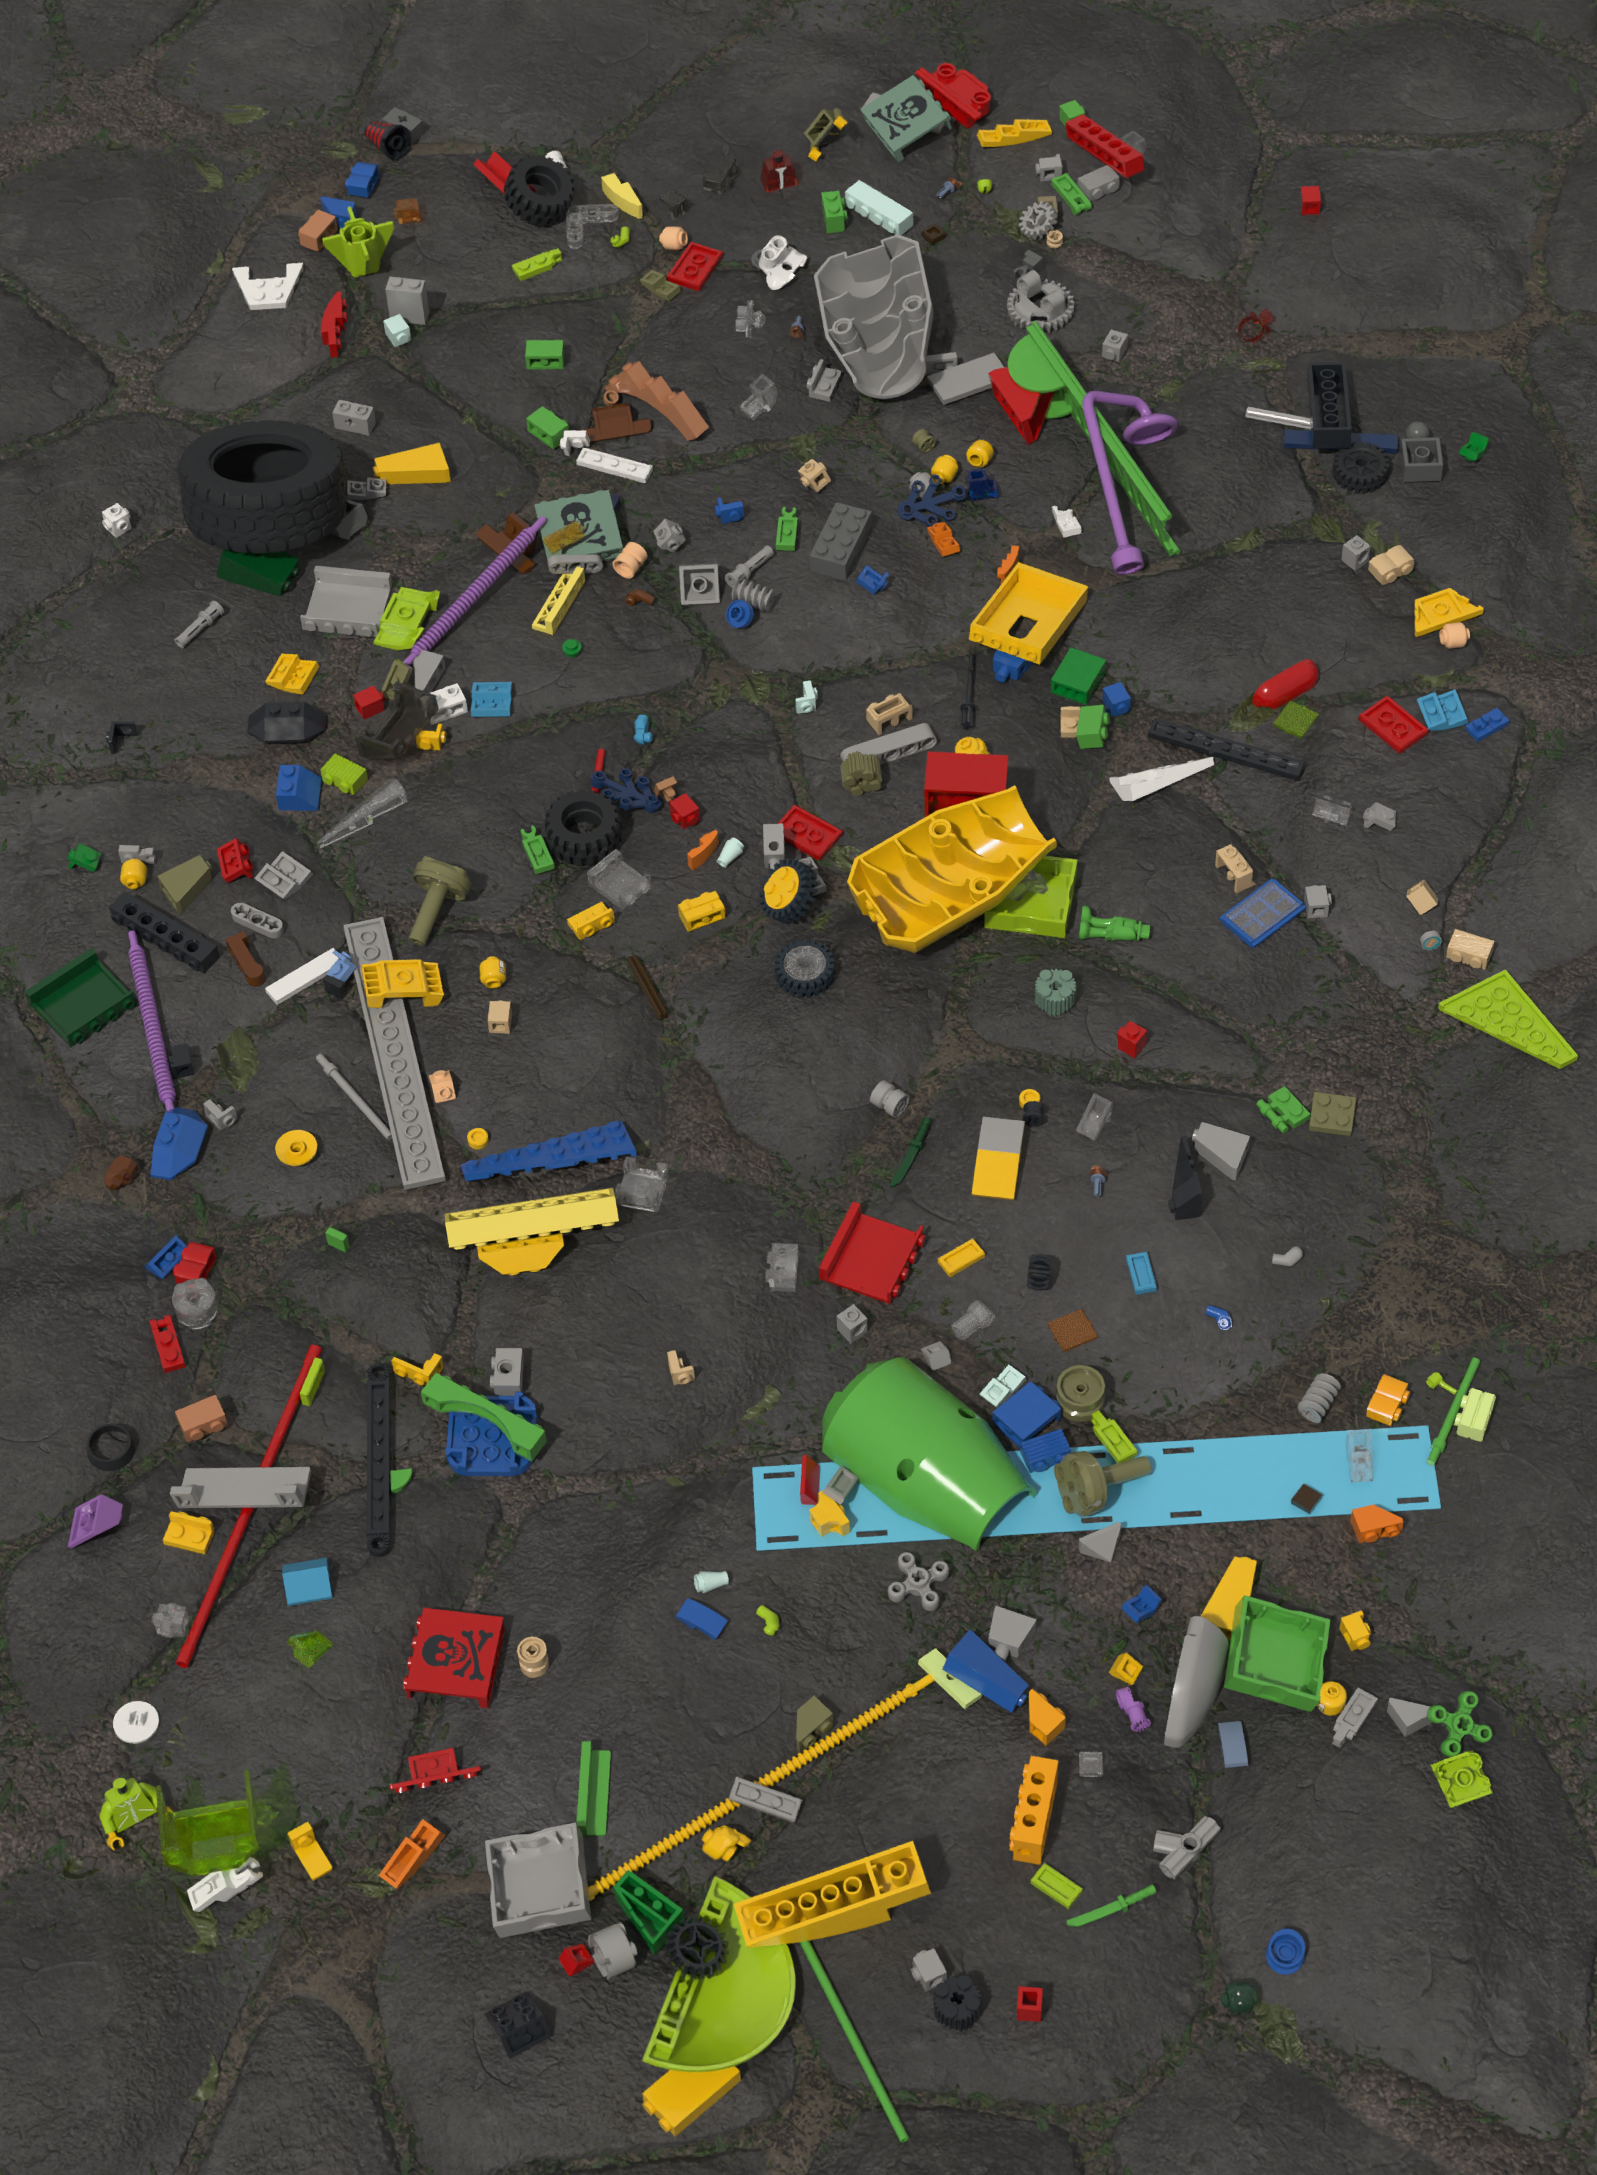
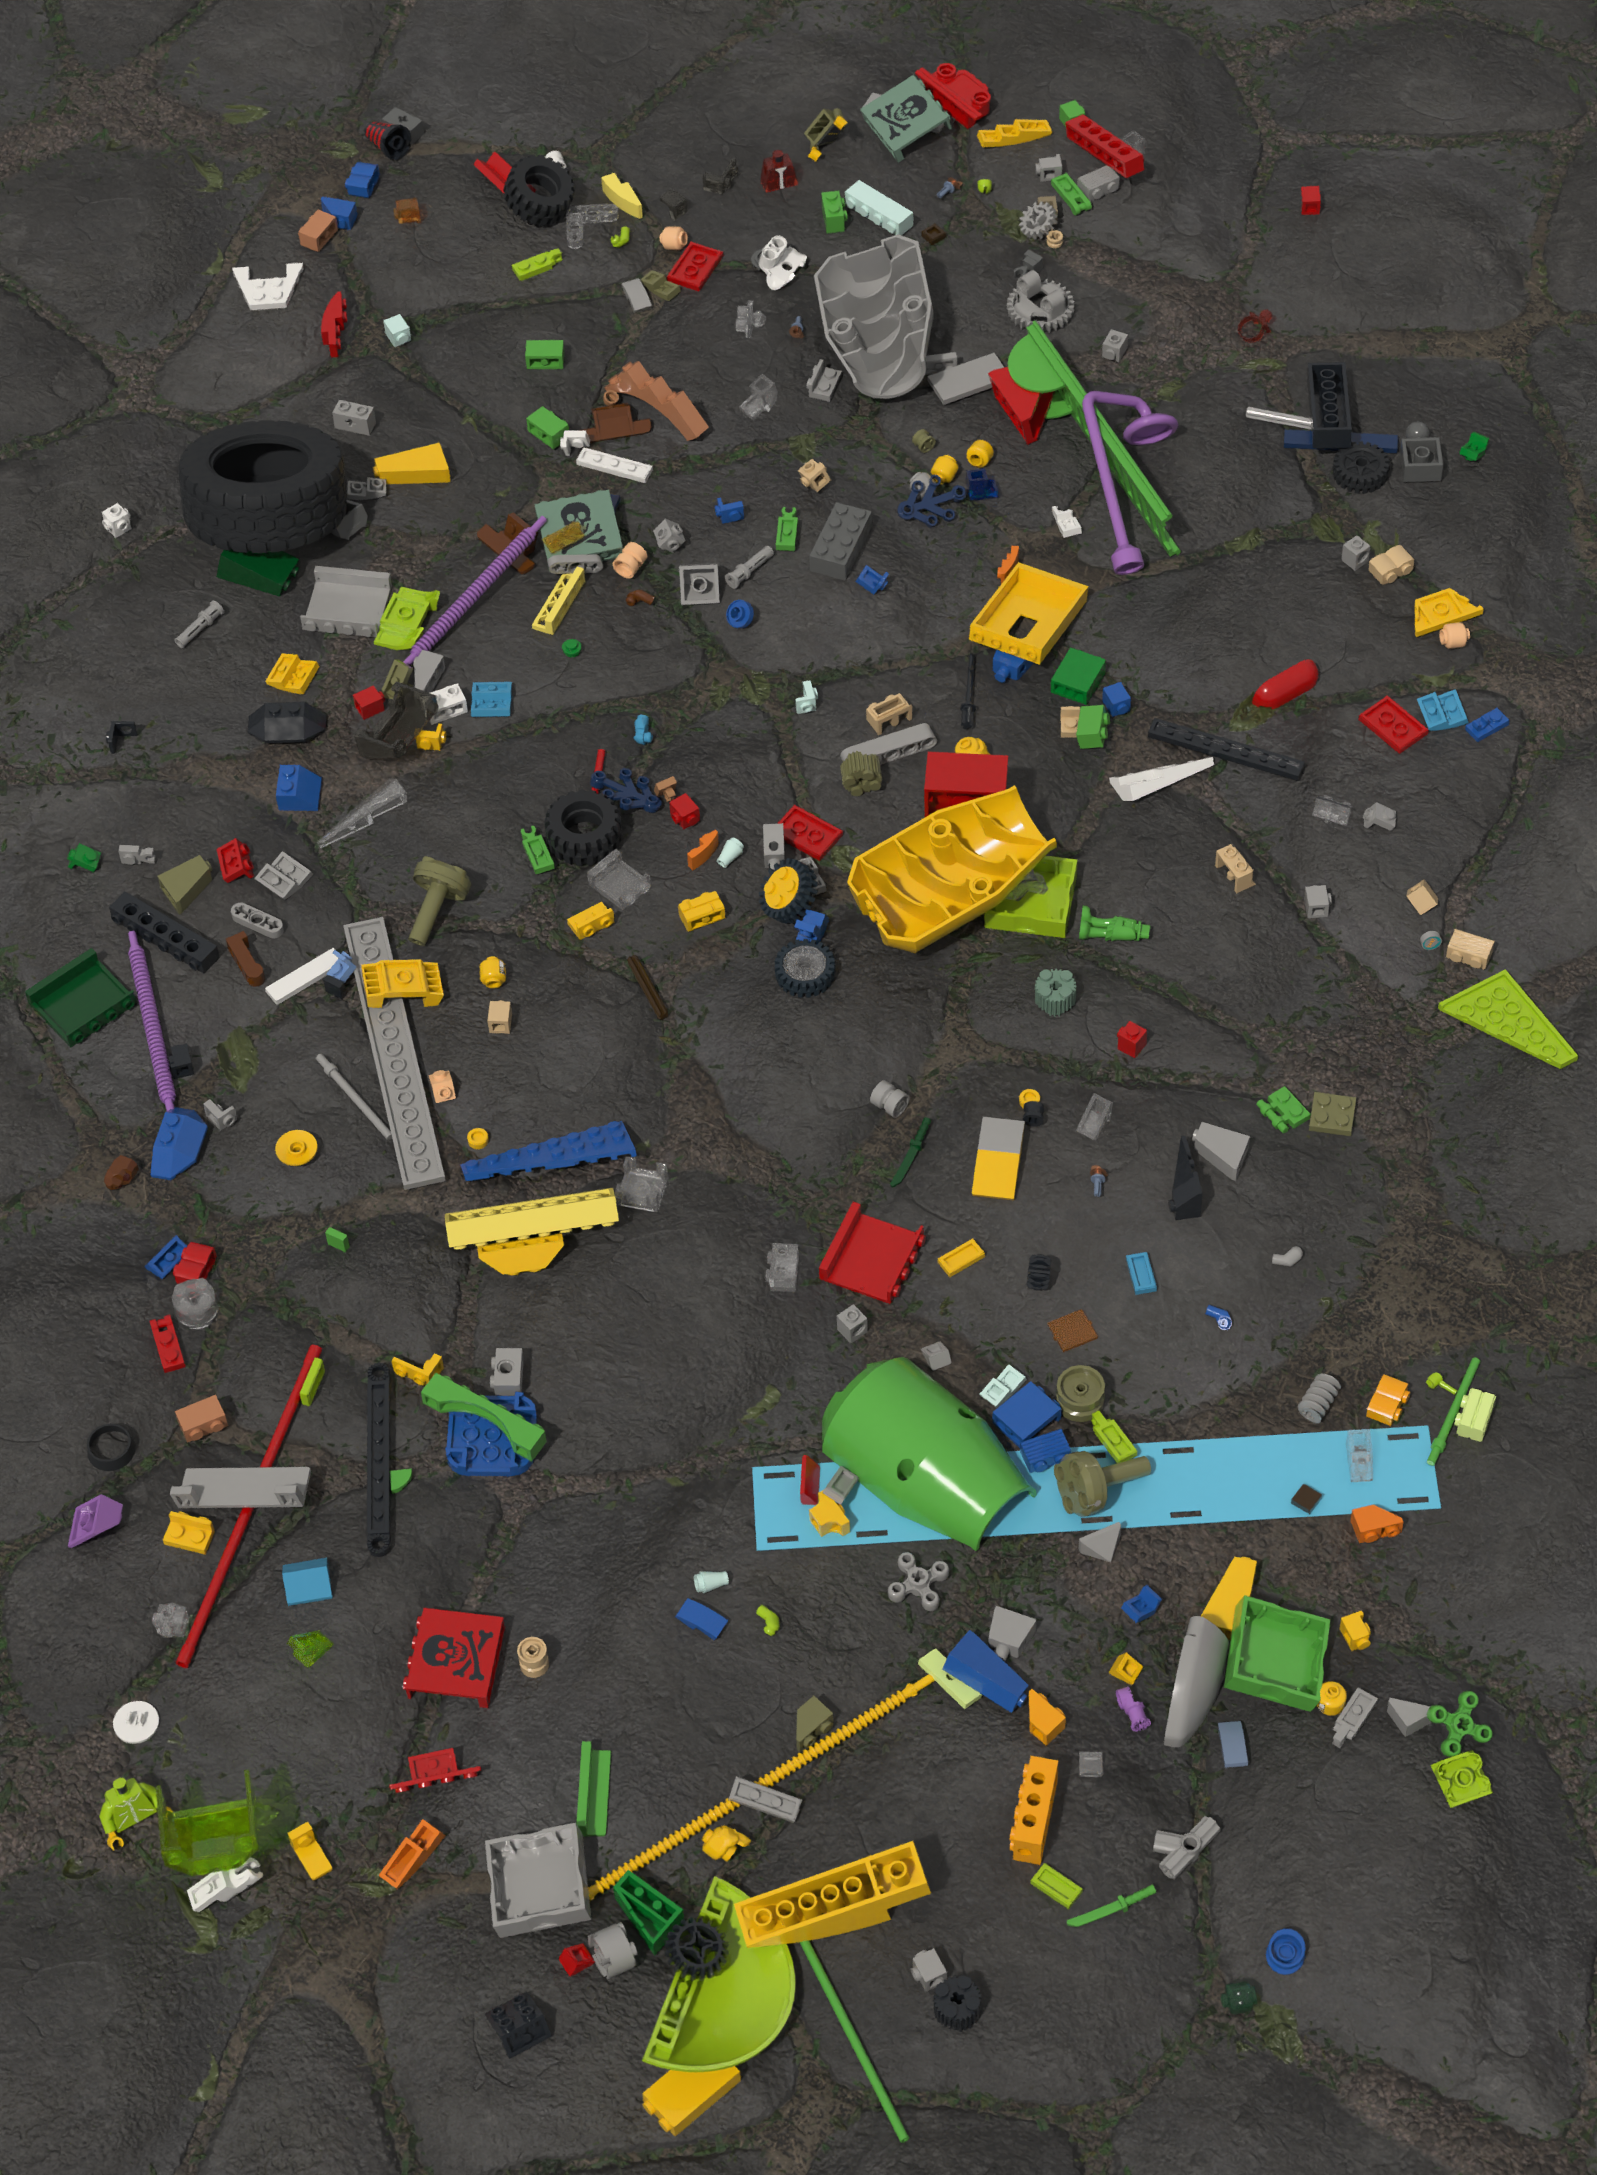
yellow head [120,859,147,889] -> none
lime brick [320,753,368,795] -> none
lime brick [322,206,394,277] -> none
light grey brick [385,277,430,325] -> none
tan bracket [667,1350,695,1385] -> none
light grey piece [732,579,775,612] -> none
orange slope [927,522,960,557] -> none
clear piece [951,1300,995,1341] -> none
red brick [1017,1986,1043,2022] -> none
clear piece [1219,878,1306,949] -> none
clear neon green piece [1273,701,1318,739] -> none
none -> light grey slope [622,278,652,314]
none -> blue brick [794,909,829,944]

